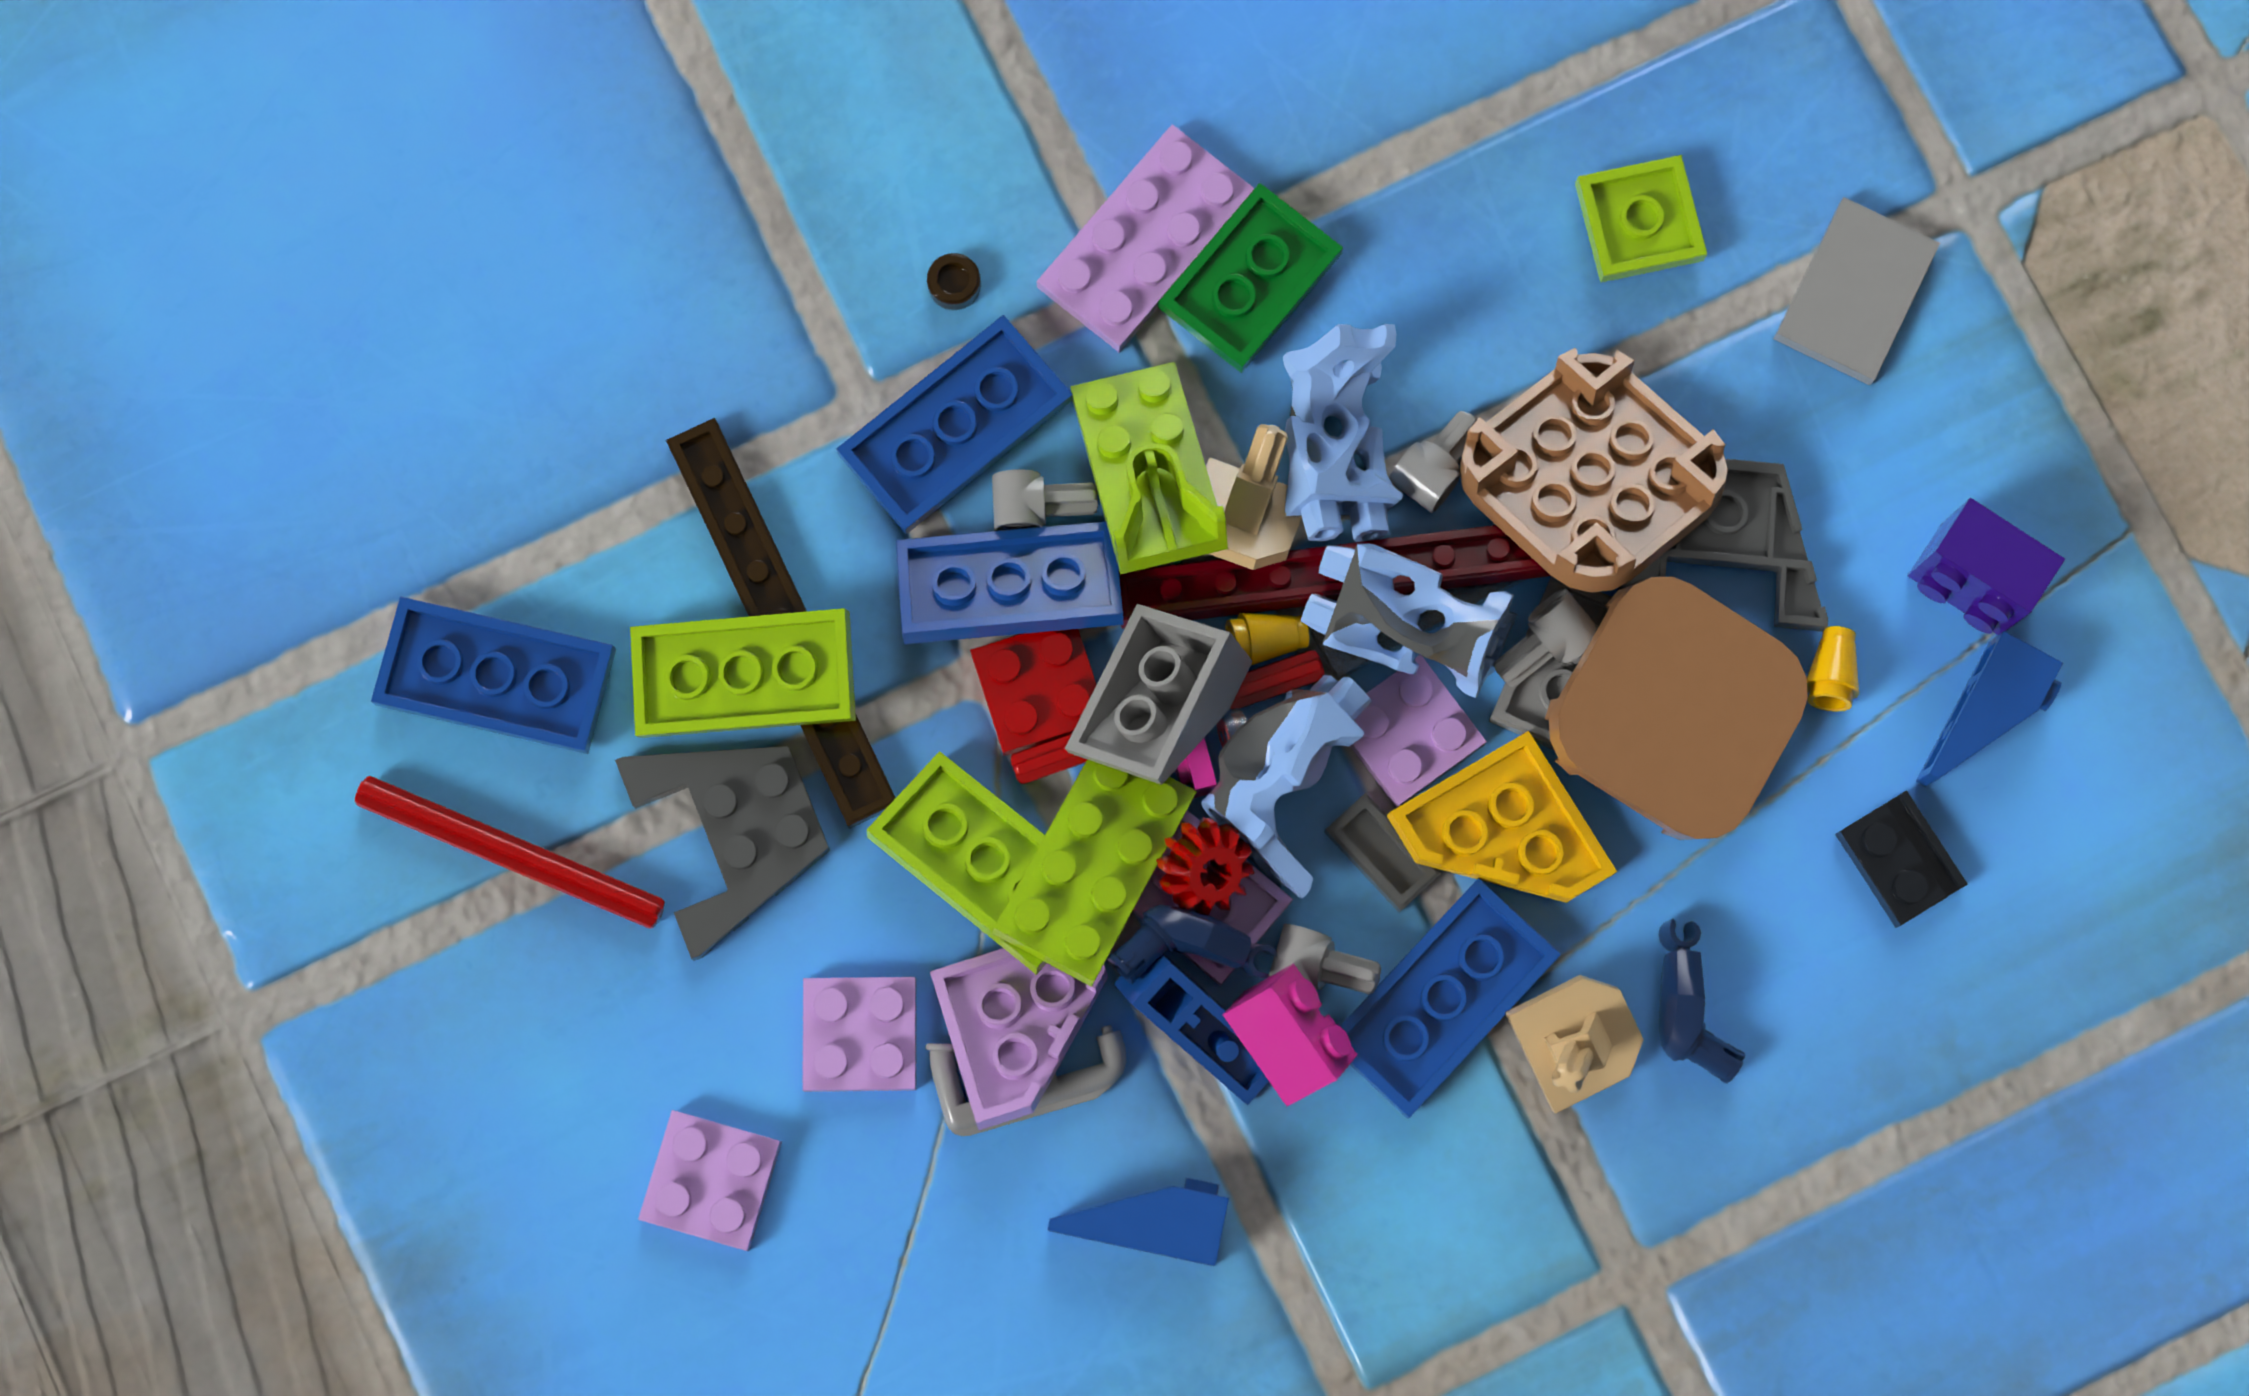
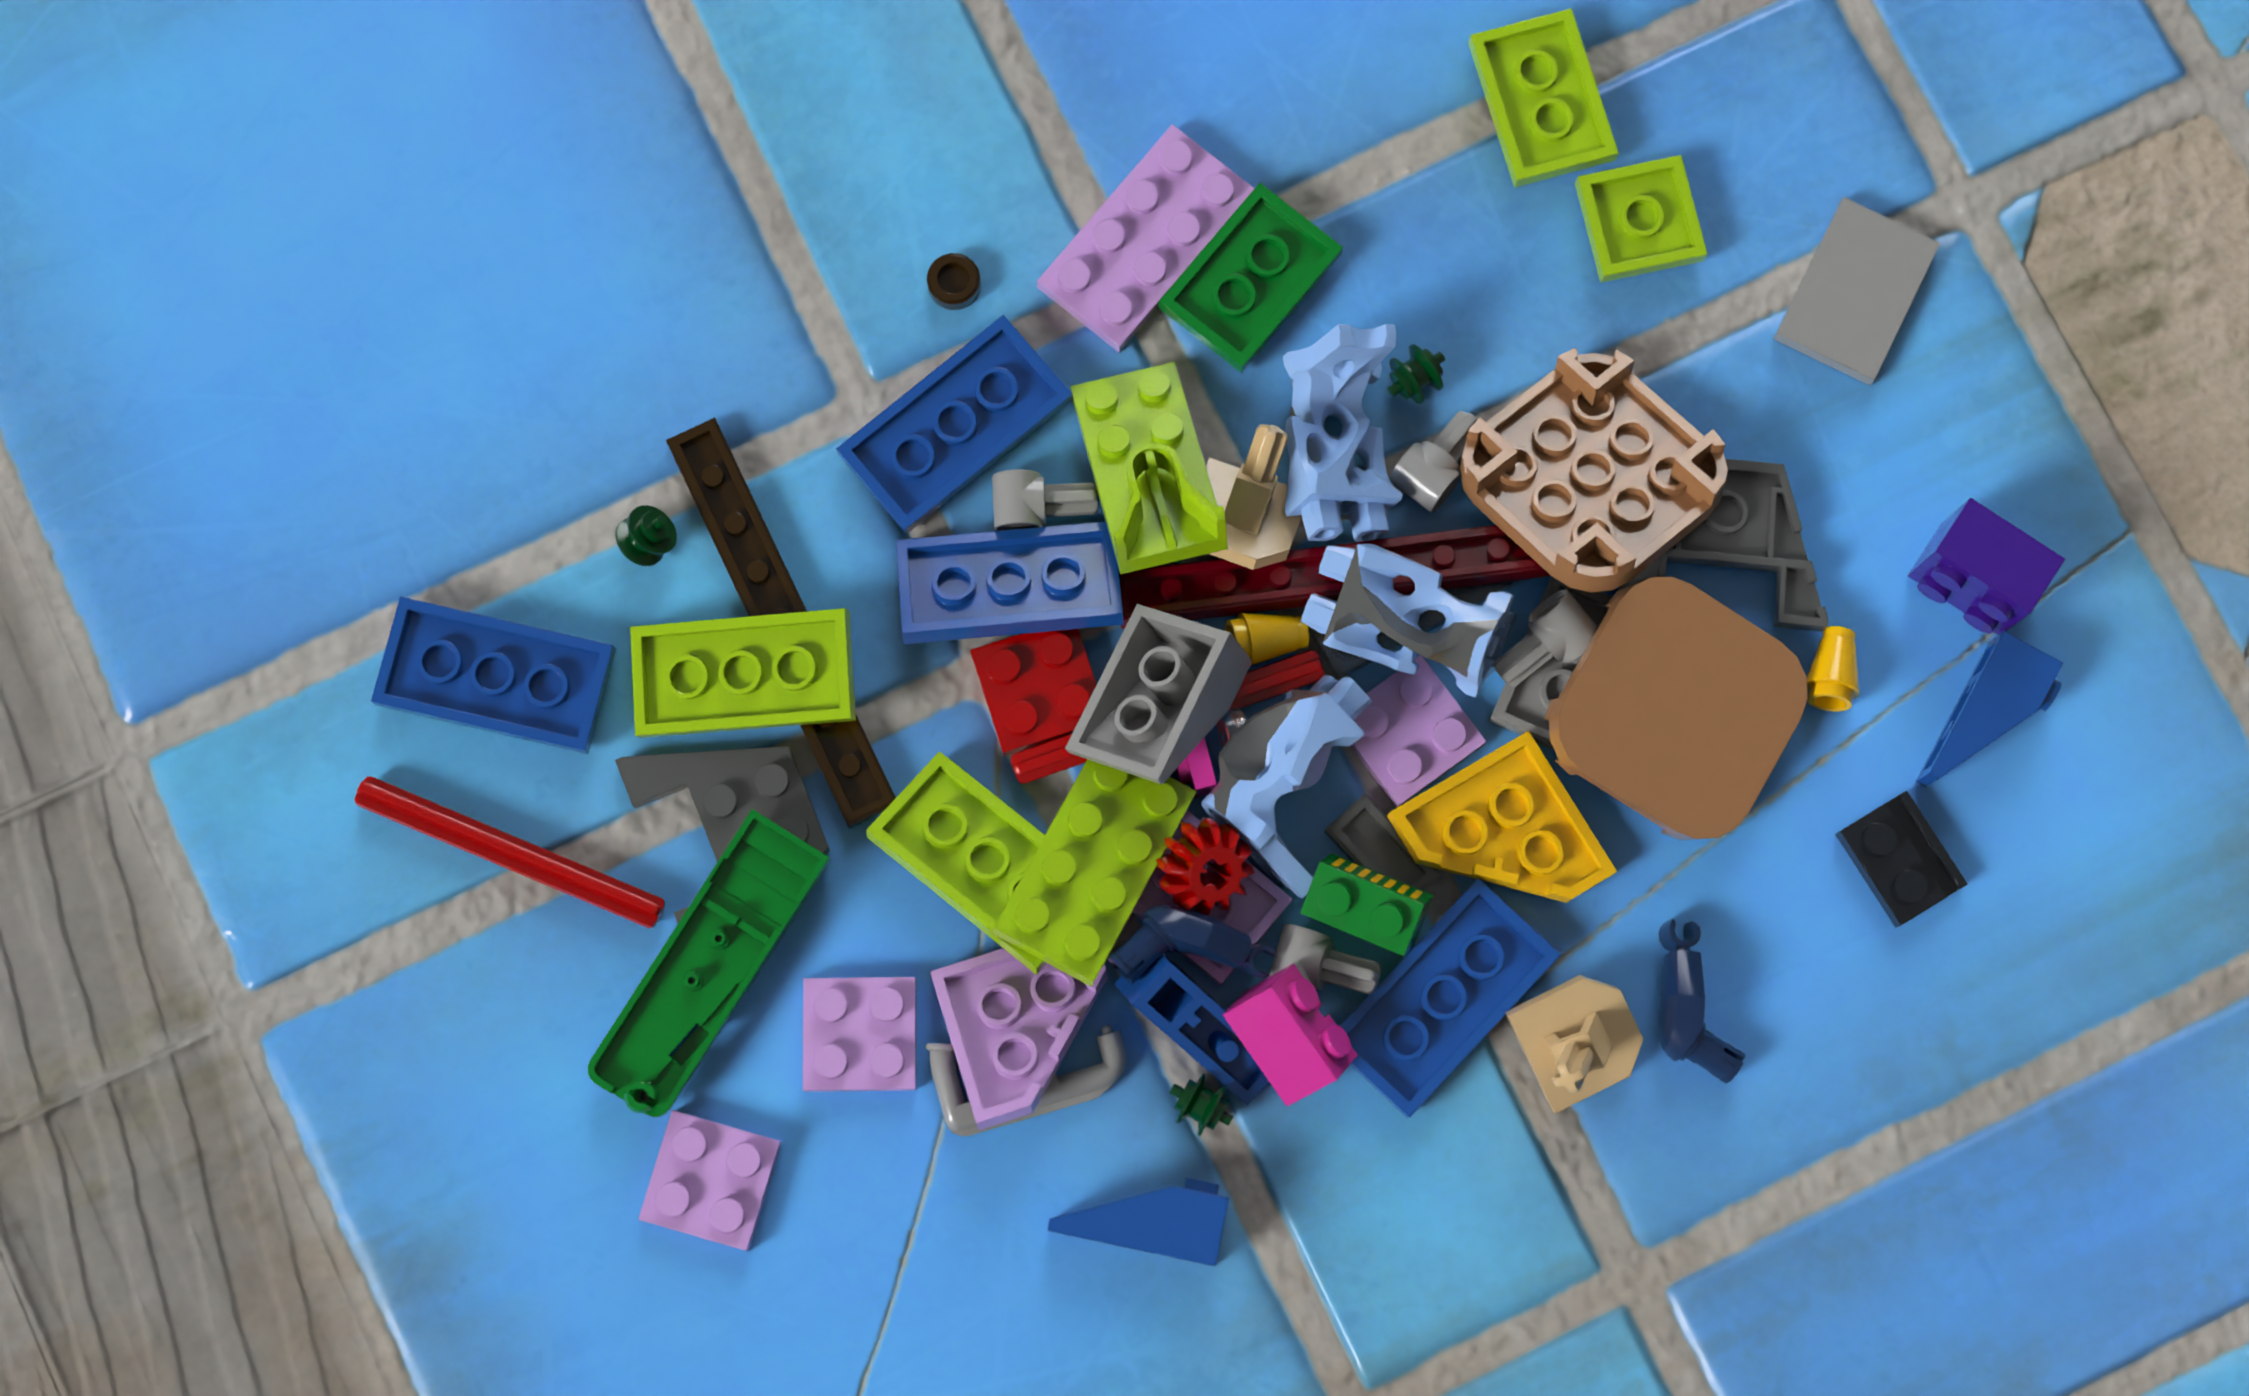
none -> green piece [588,809,831,1117]
none -> dark green wheel [615,505,677,566]
none -> dark green wheel [1169,1073,1234,1136]
none -> green brick [1300,853,1434,956]
none -> dark green wheel [1387,344,1445,404]
none -> lime plate [1468,8,1619,188]

